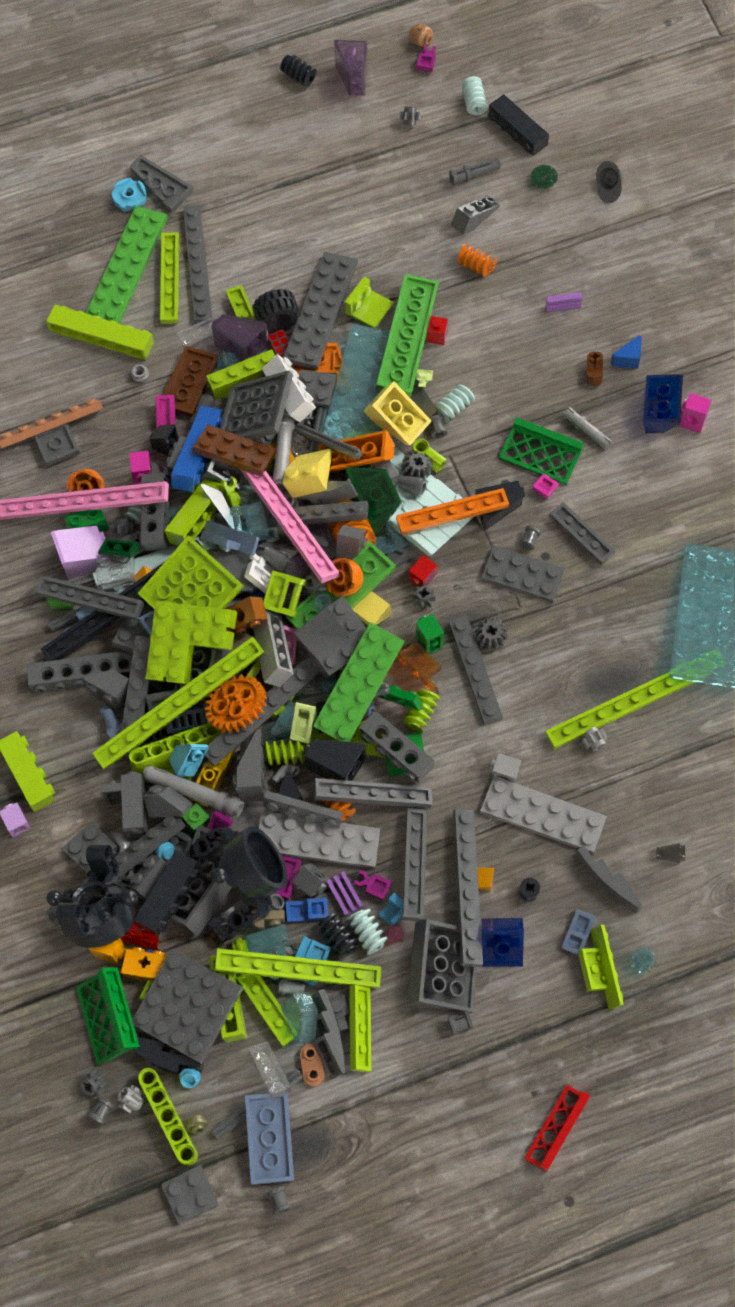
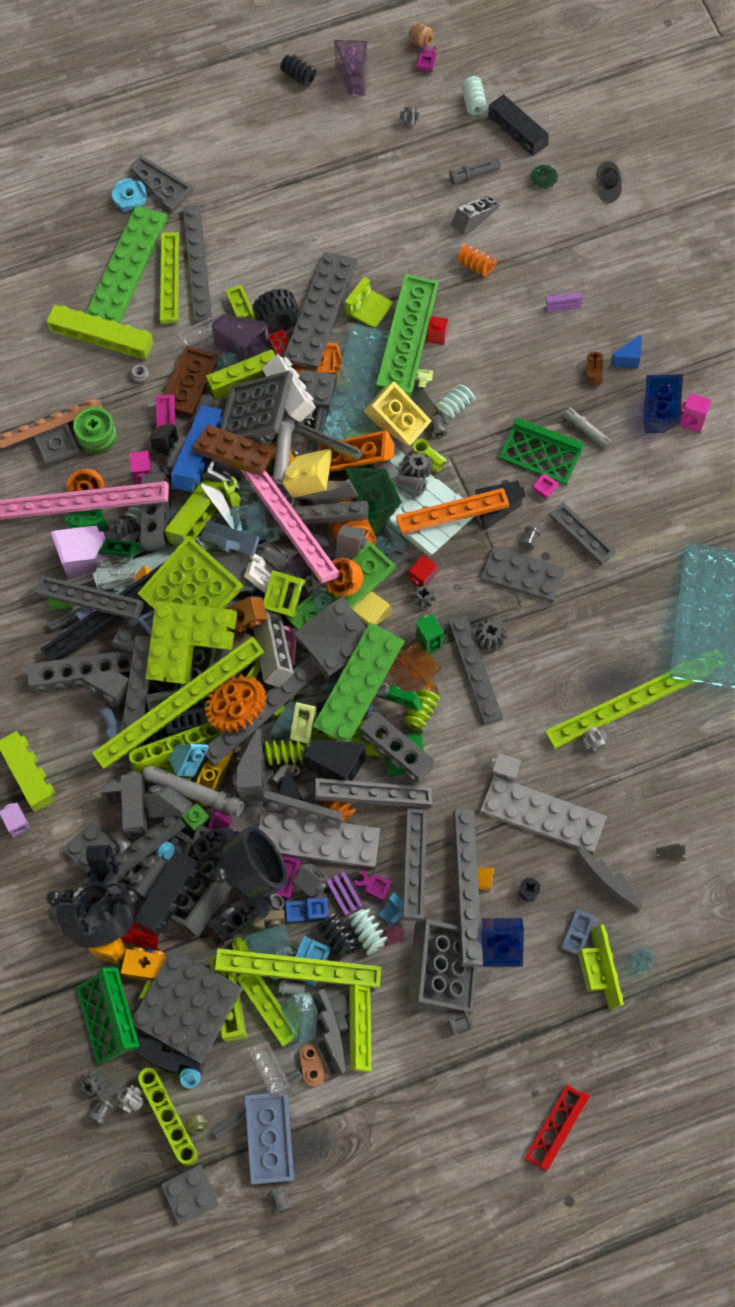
none -> bright green wheel [73,407,117,454]

